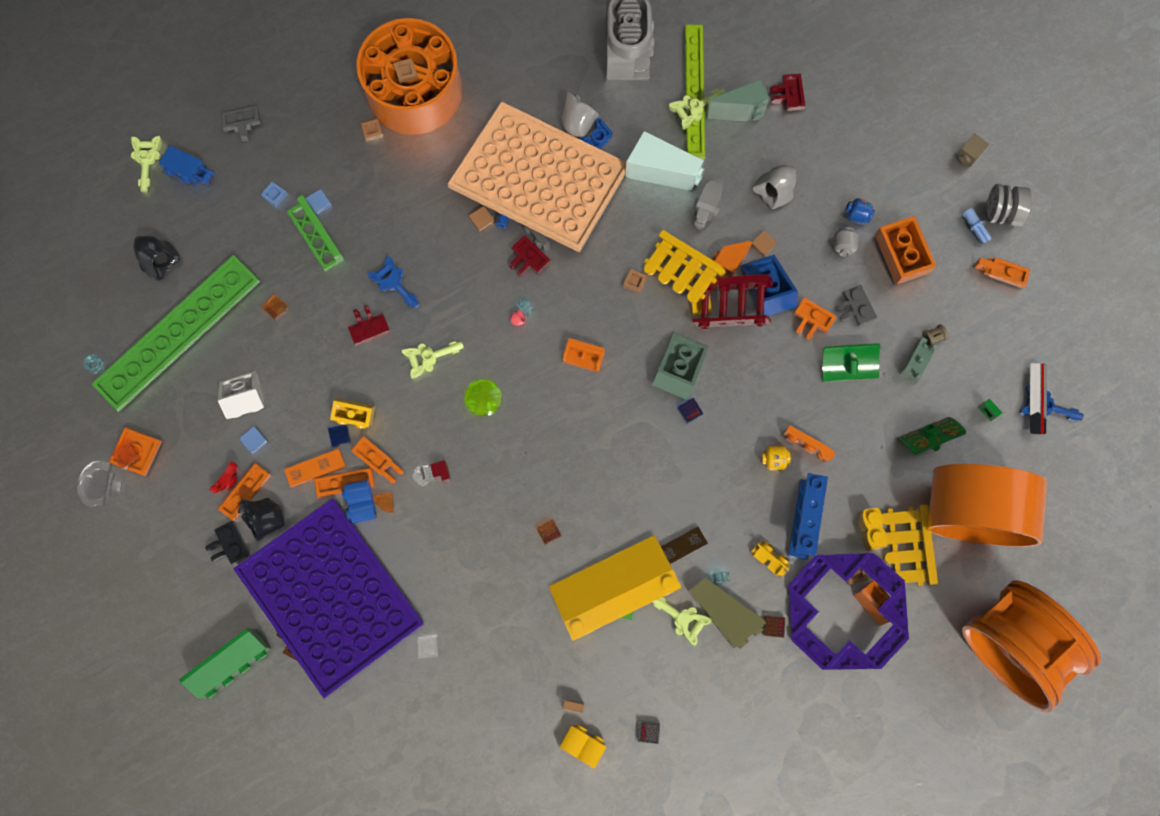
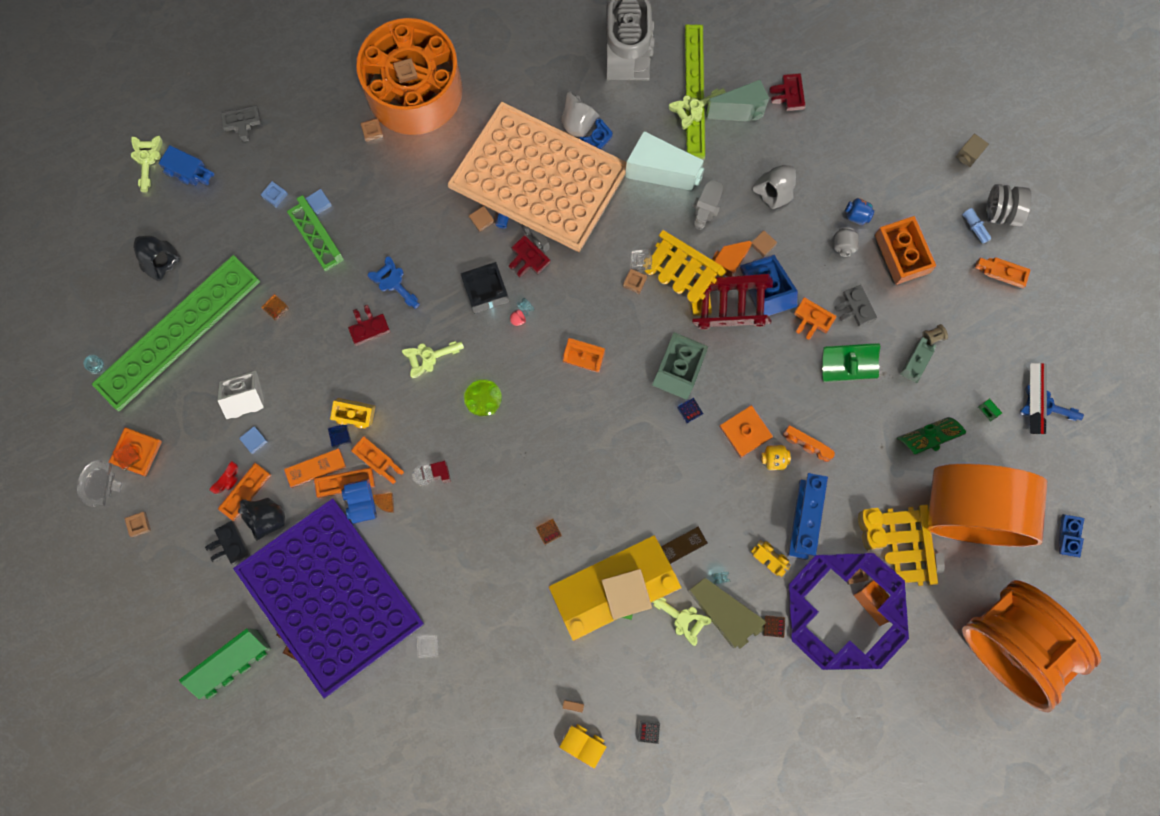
none -> medium nougat tile [124,512,151,537]
none -> black container [460,262,509,314]
none -> tan tile [602,569,652,620]
none -> clear tile [631,249,652,271]
none -> orange plate [719,405,773,458]
none -> light grey tile [934,553,945,573]
none -> blue slope [1059,514,1085,558]

